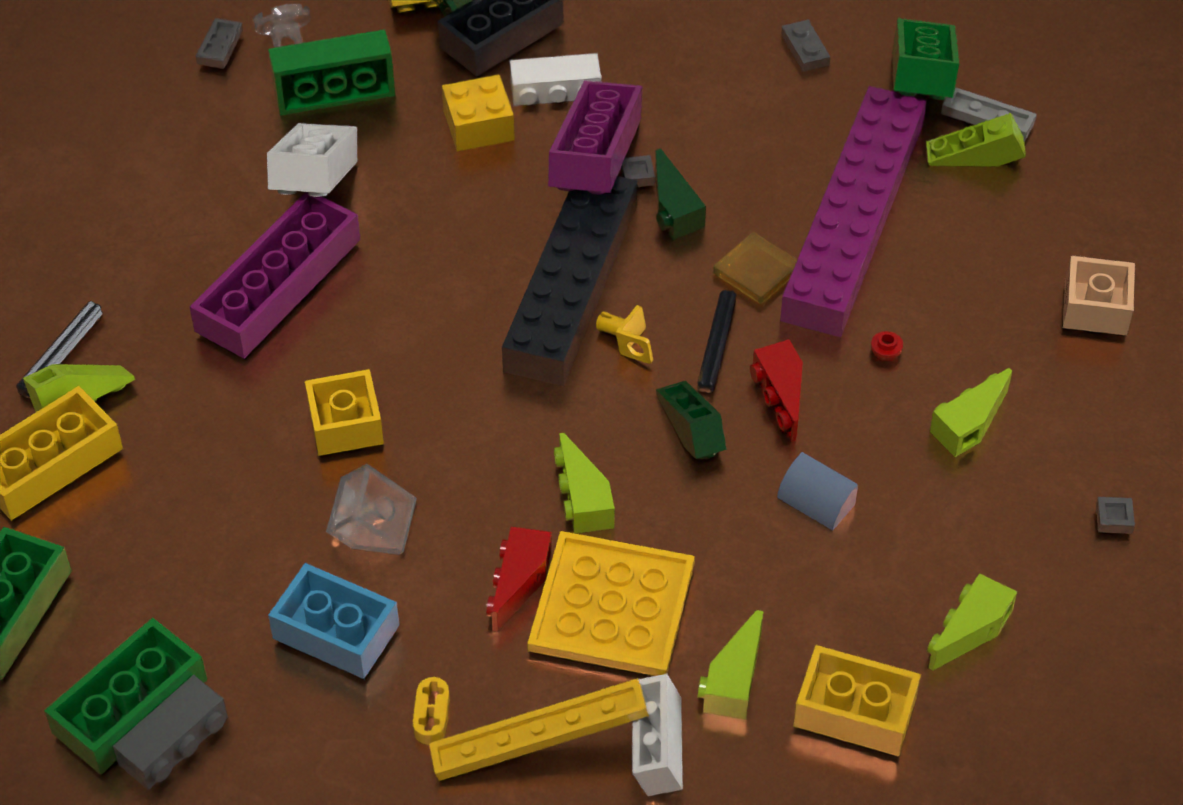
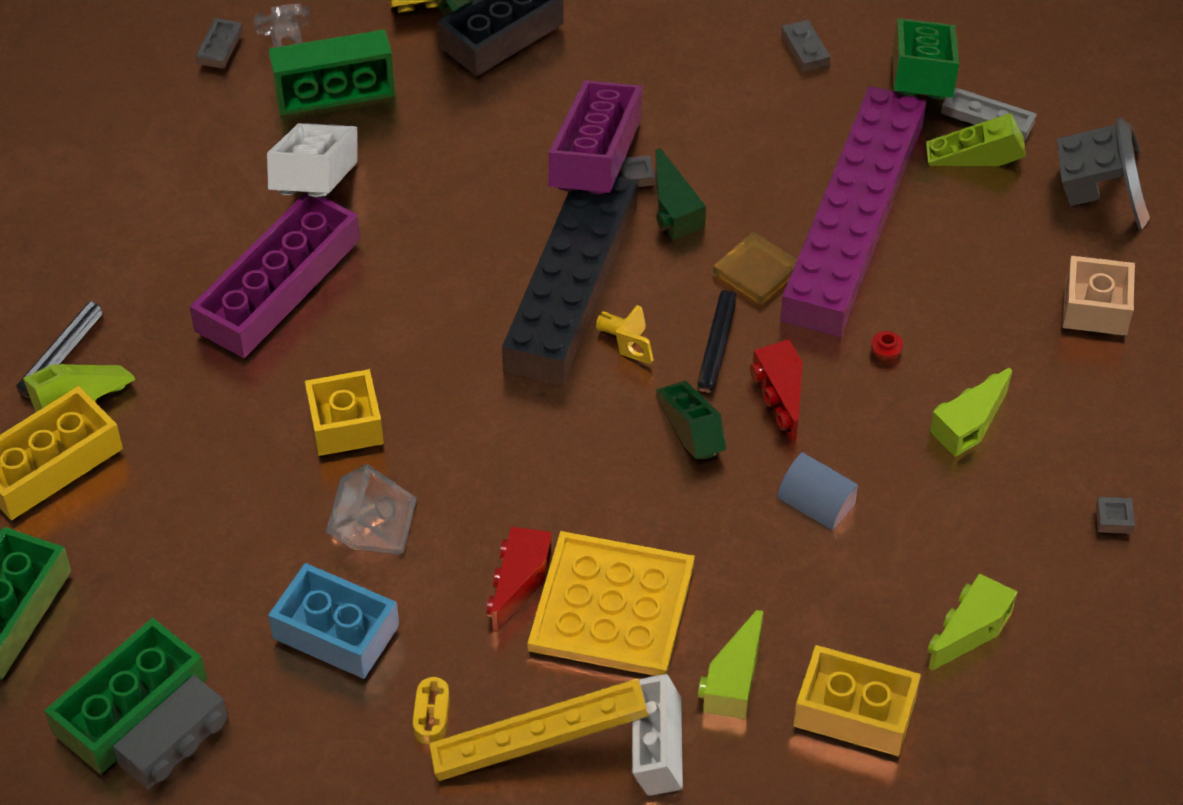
yellow brick [442,75,515,151] -> none
white brick [510,53,601,106] -> none
lime slope [554,433,615,533] -> none
none -> dark grey piece [1057,117,1150,230]

